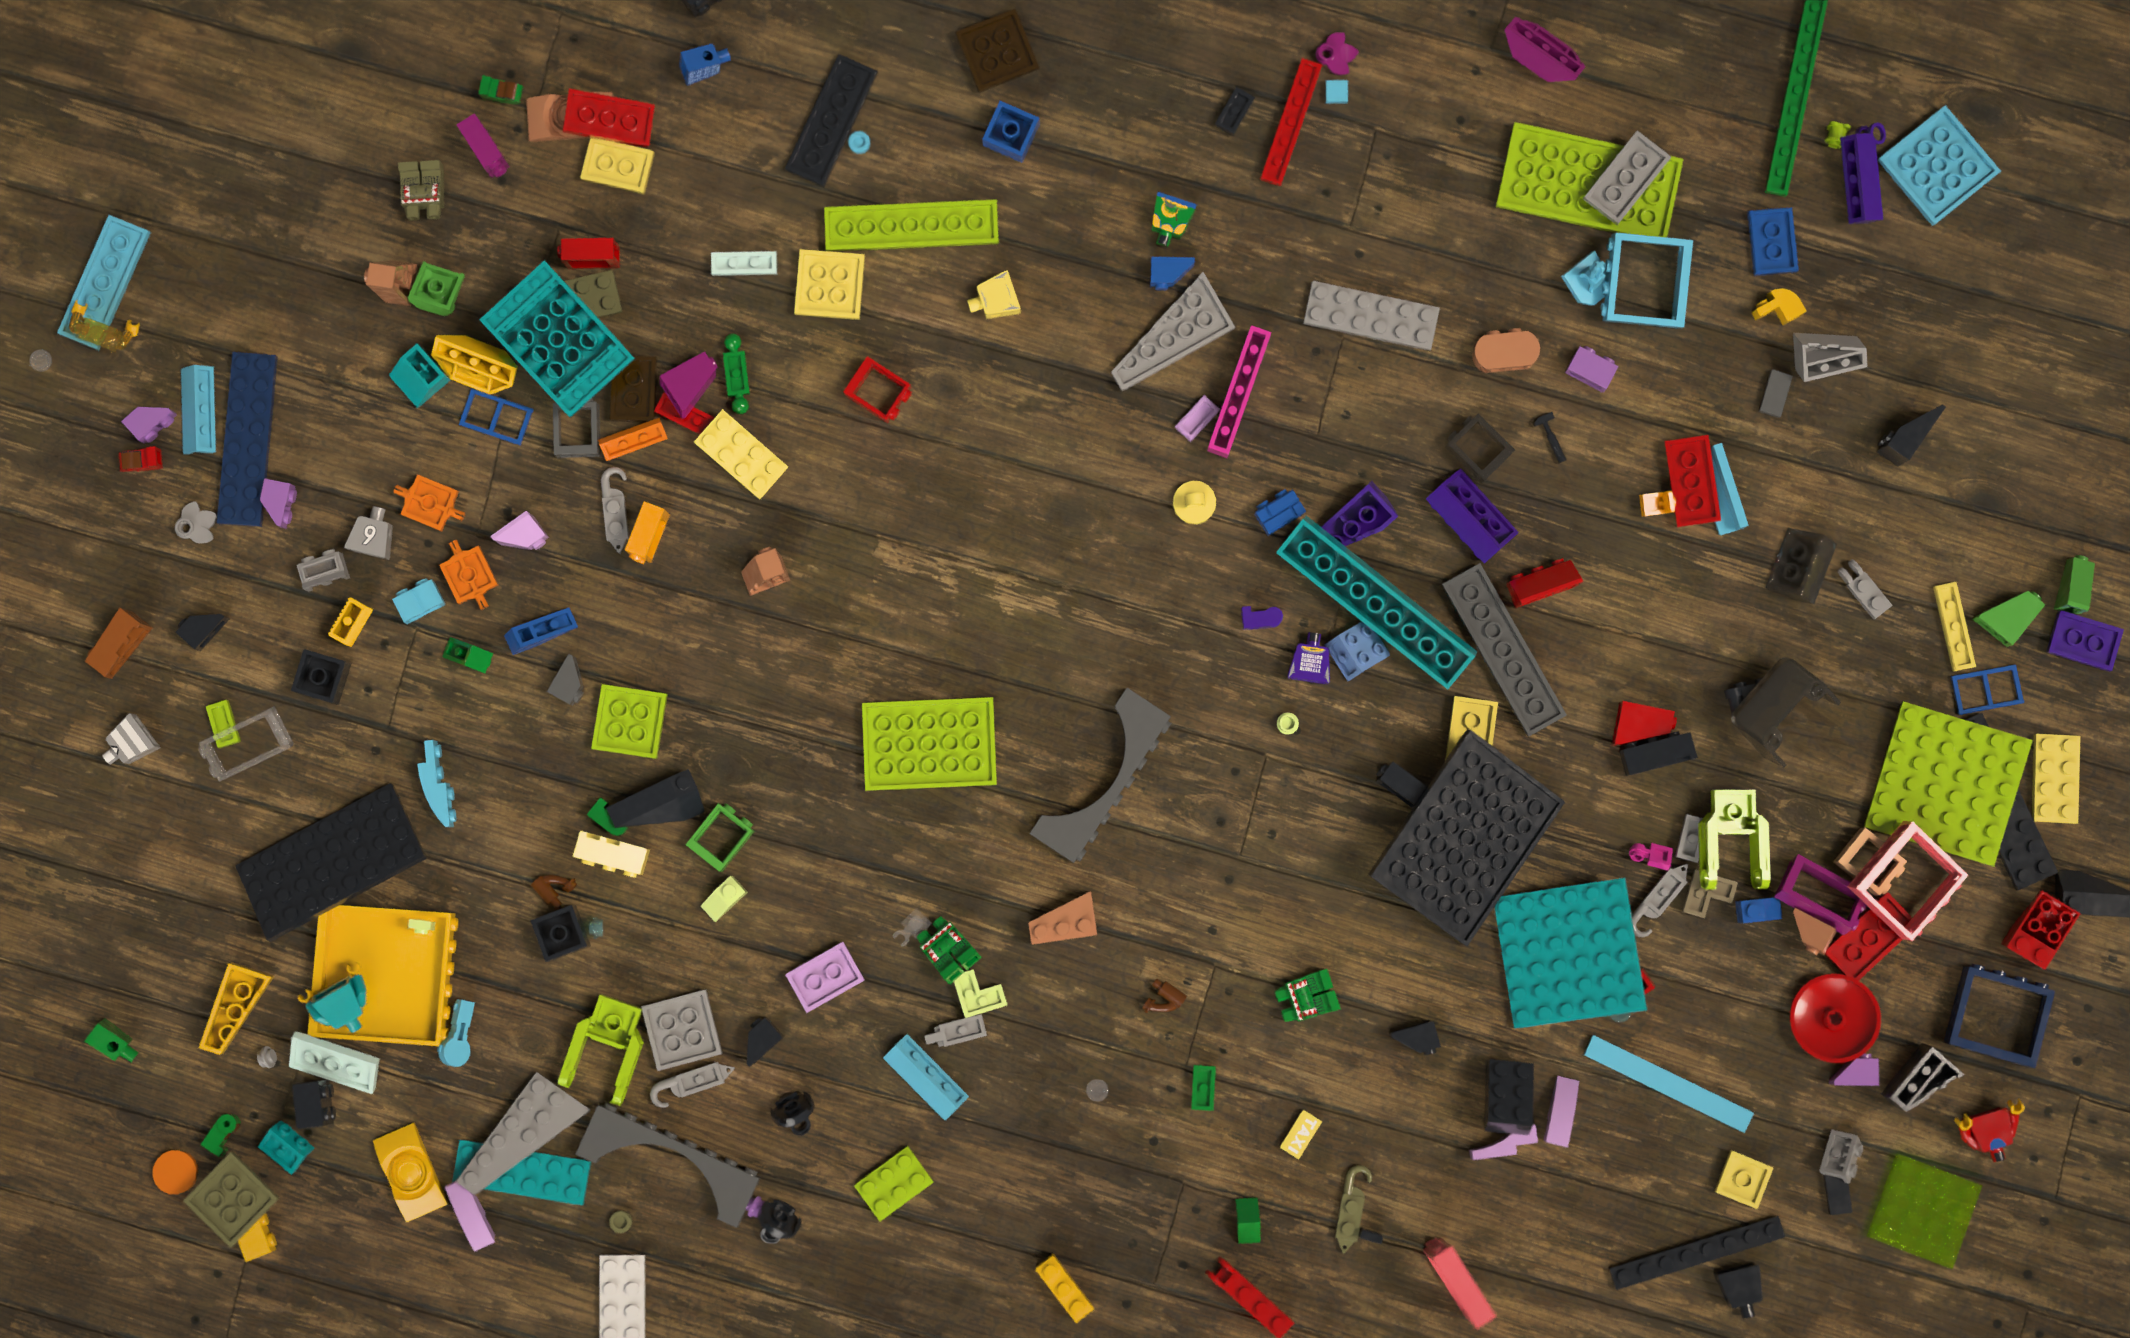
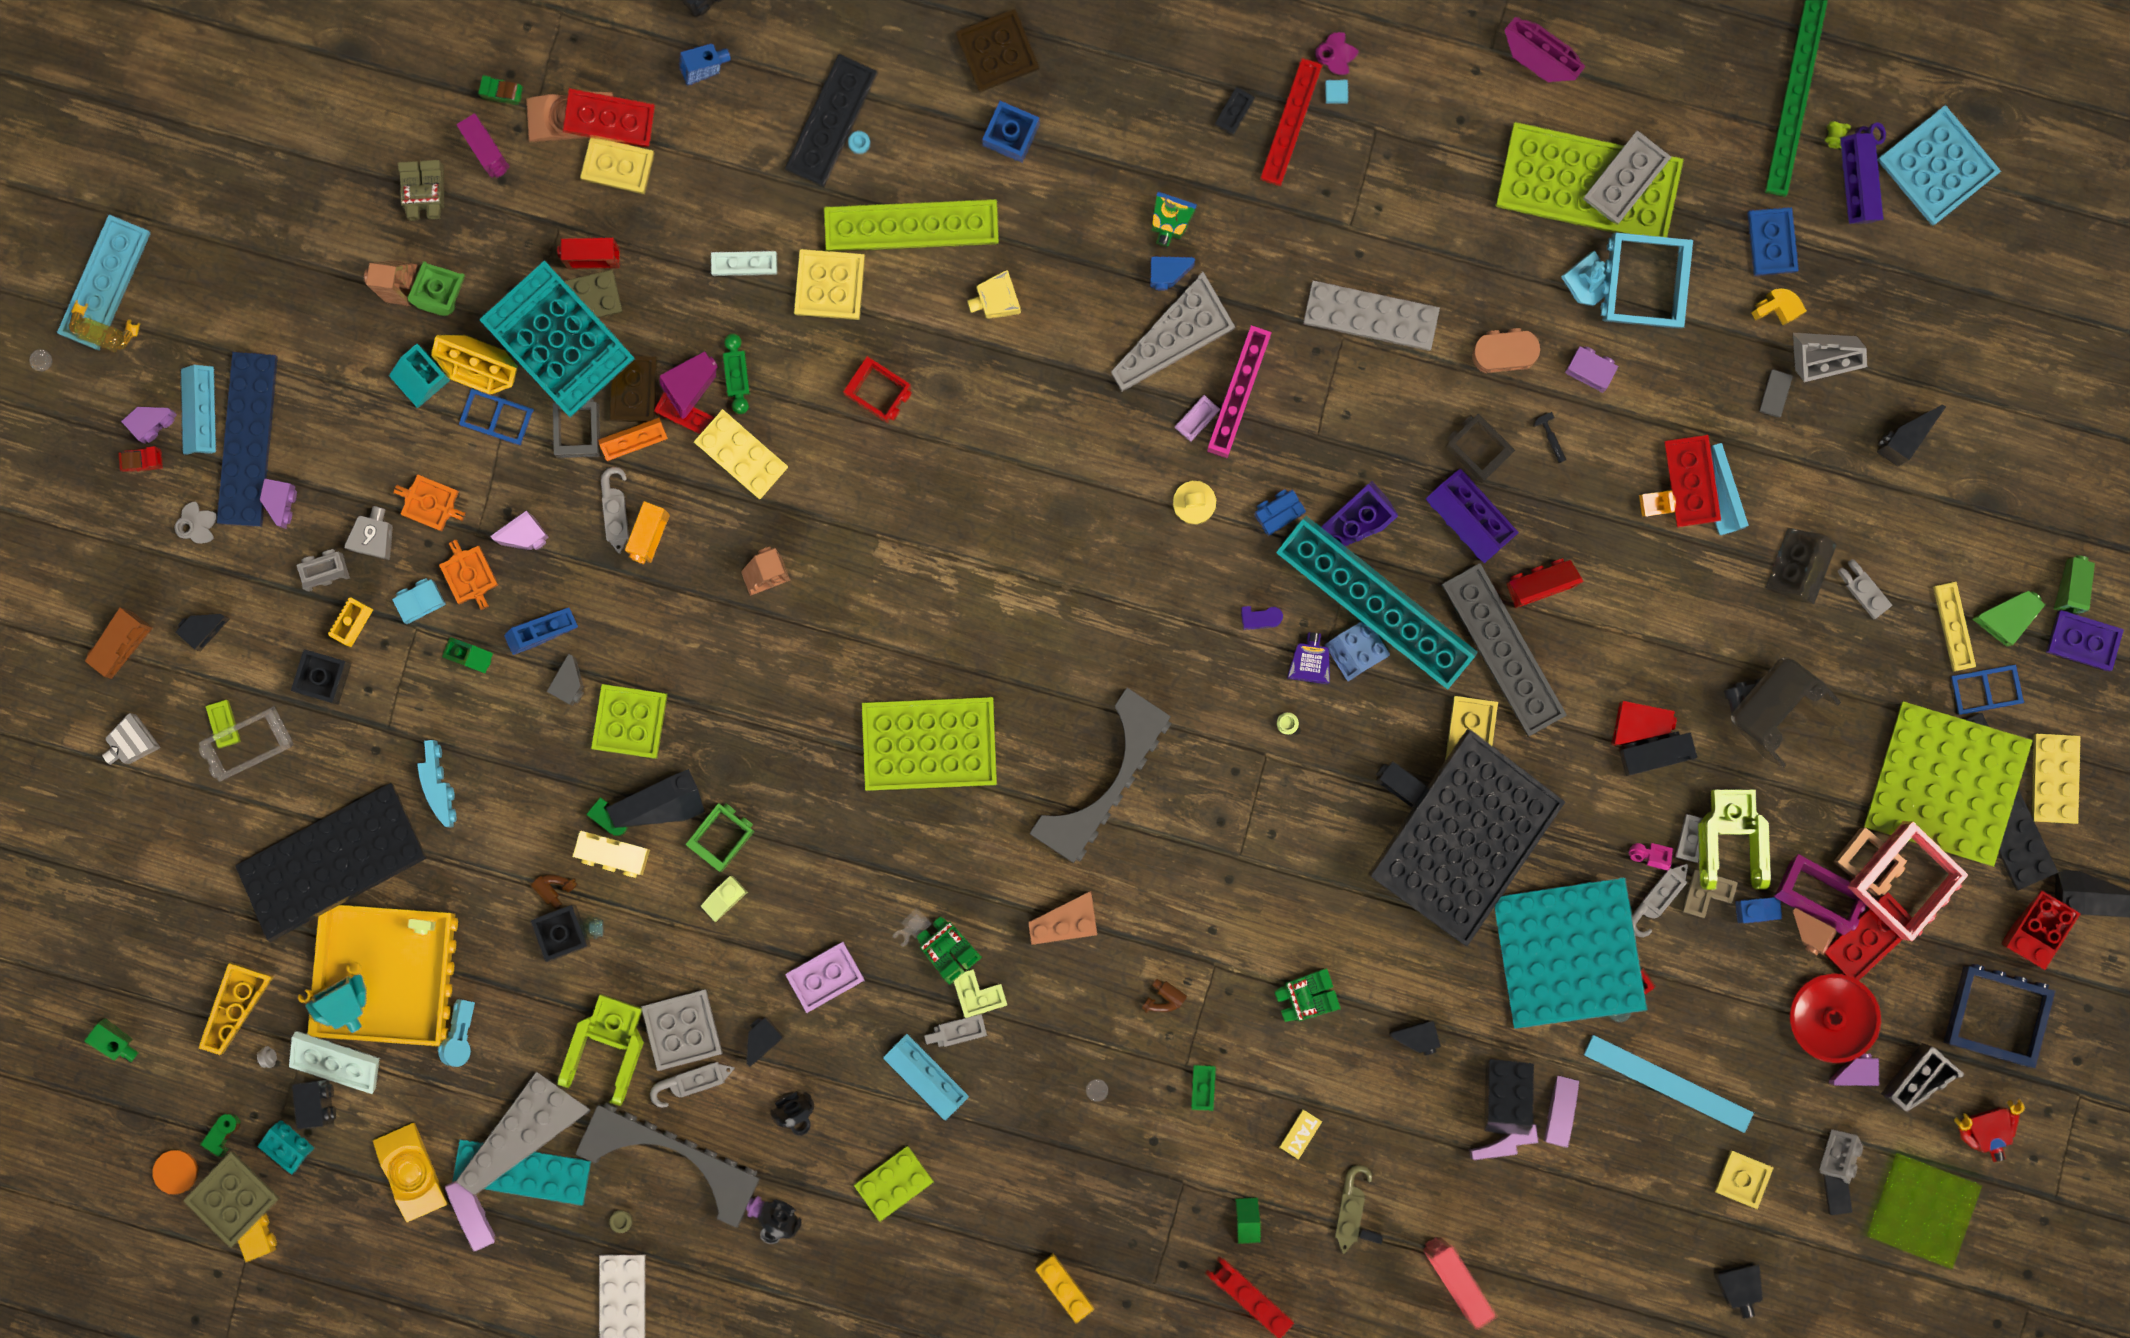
black plate [1609,1215,1785,1290] -> none

